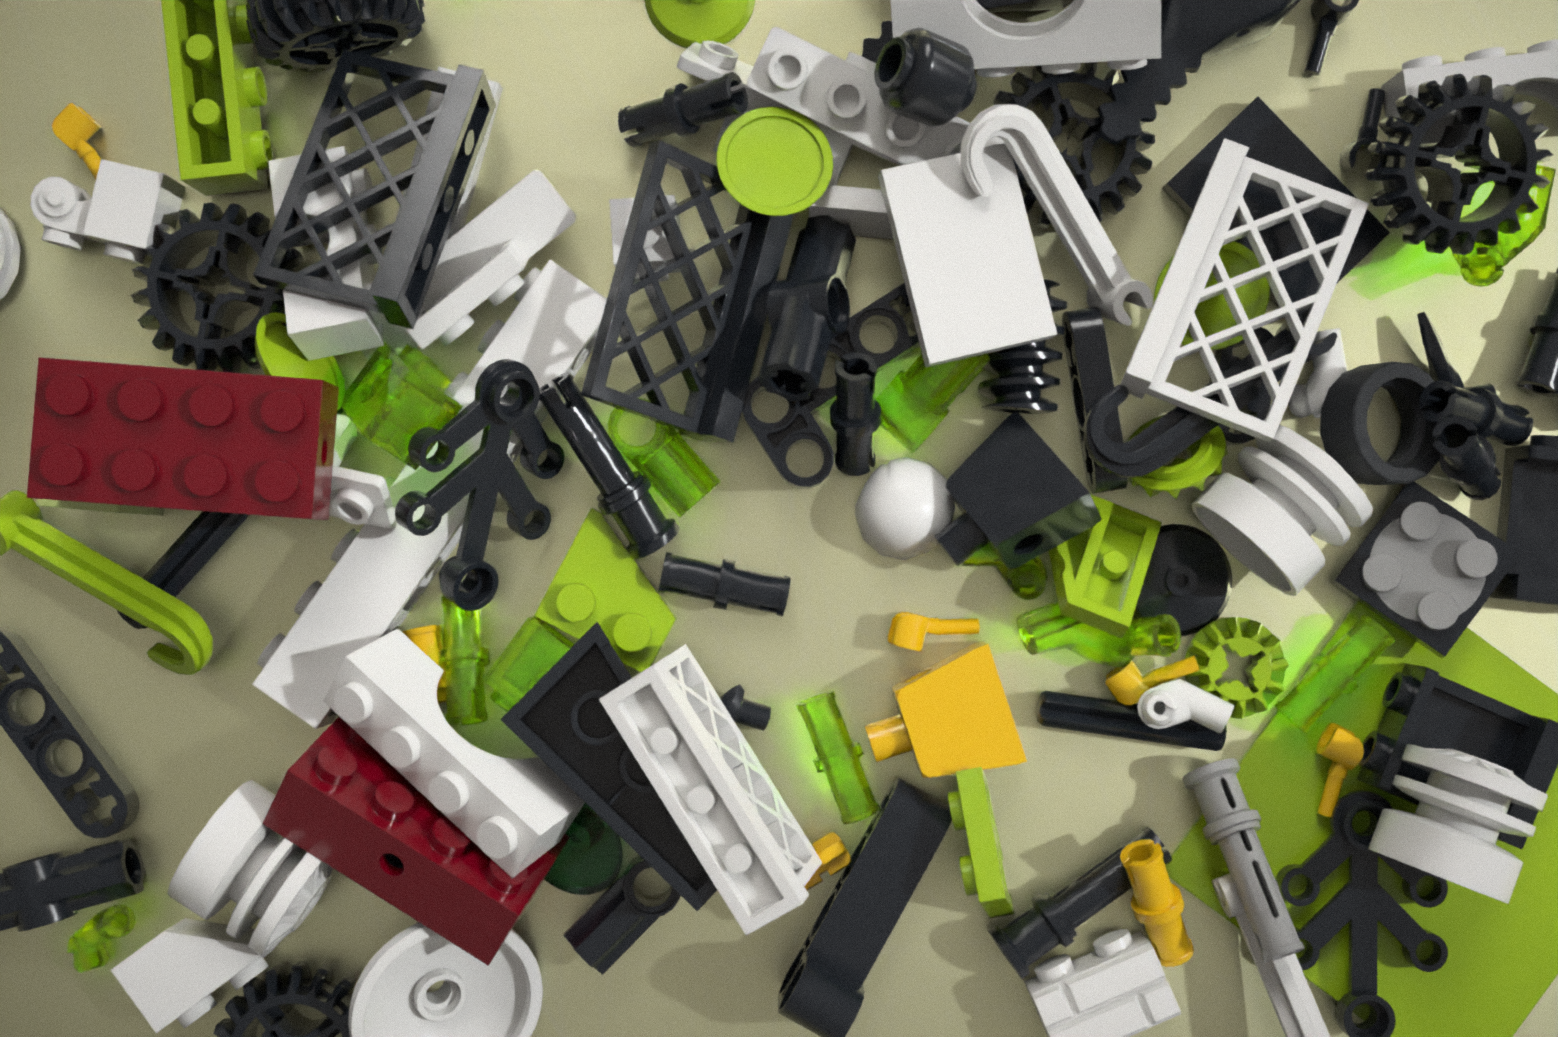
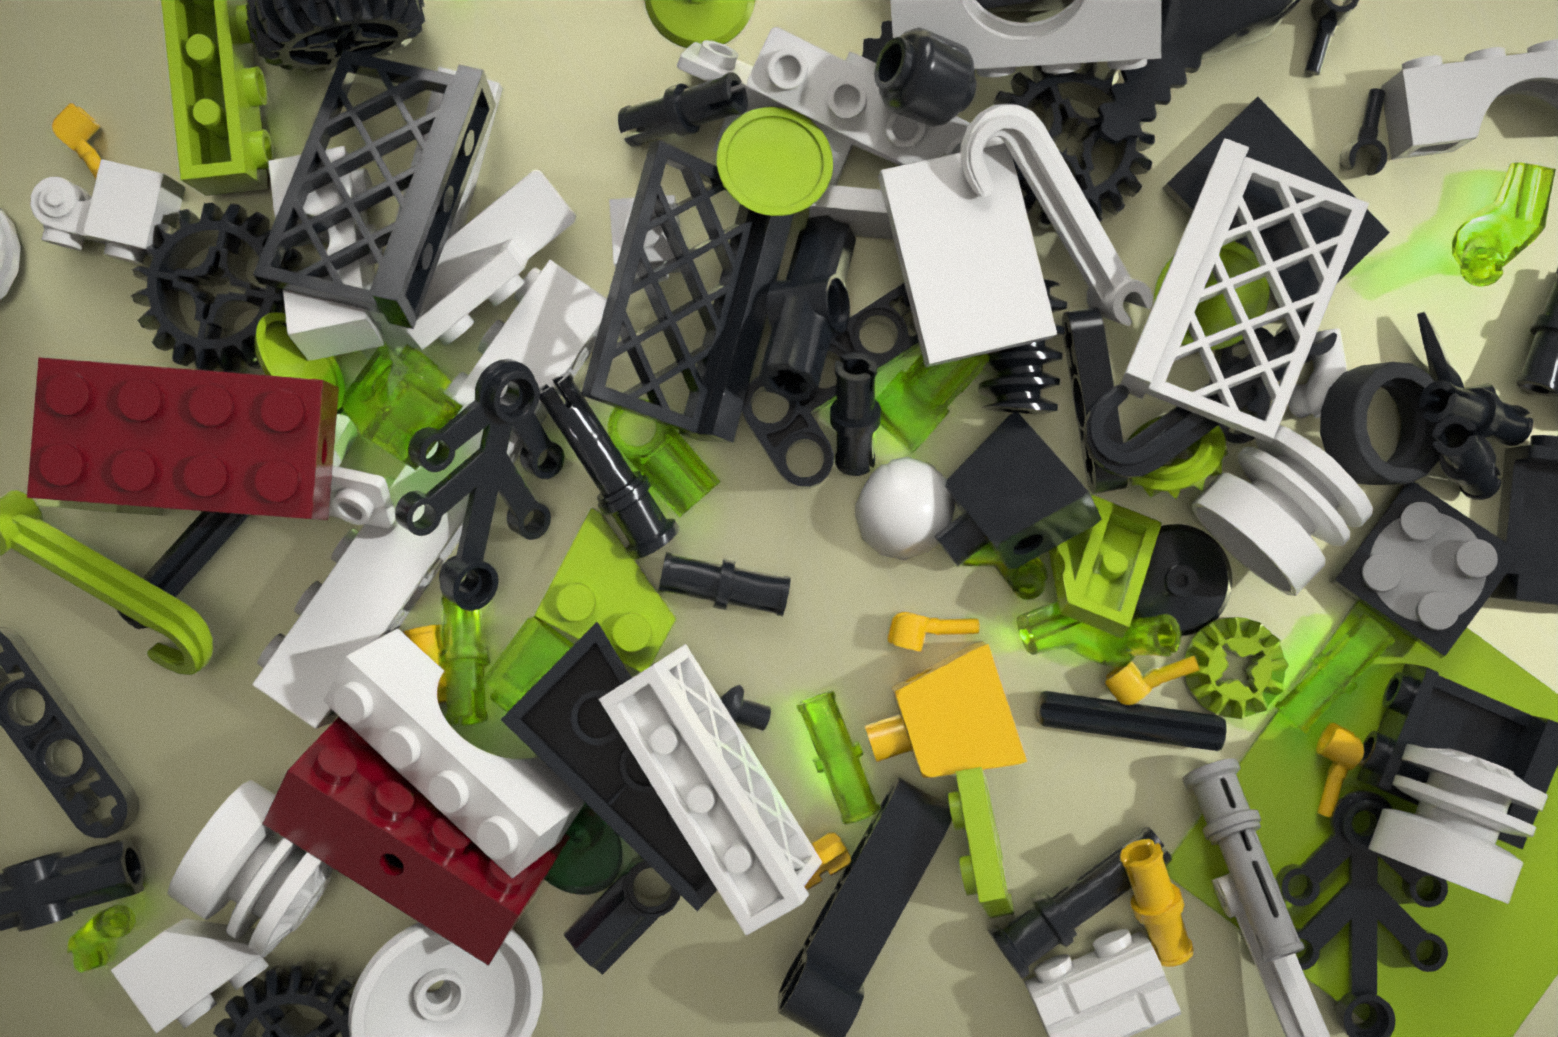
white arm [1137,679,1234,734] -> none
black gear [1364,74,1554,255] -> none

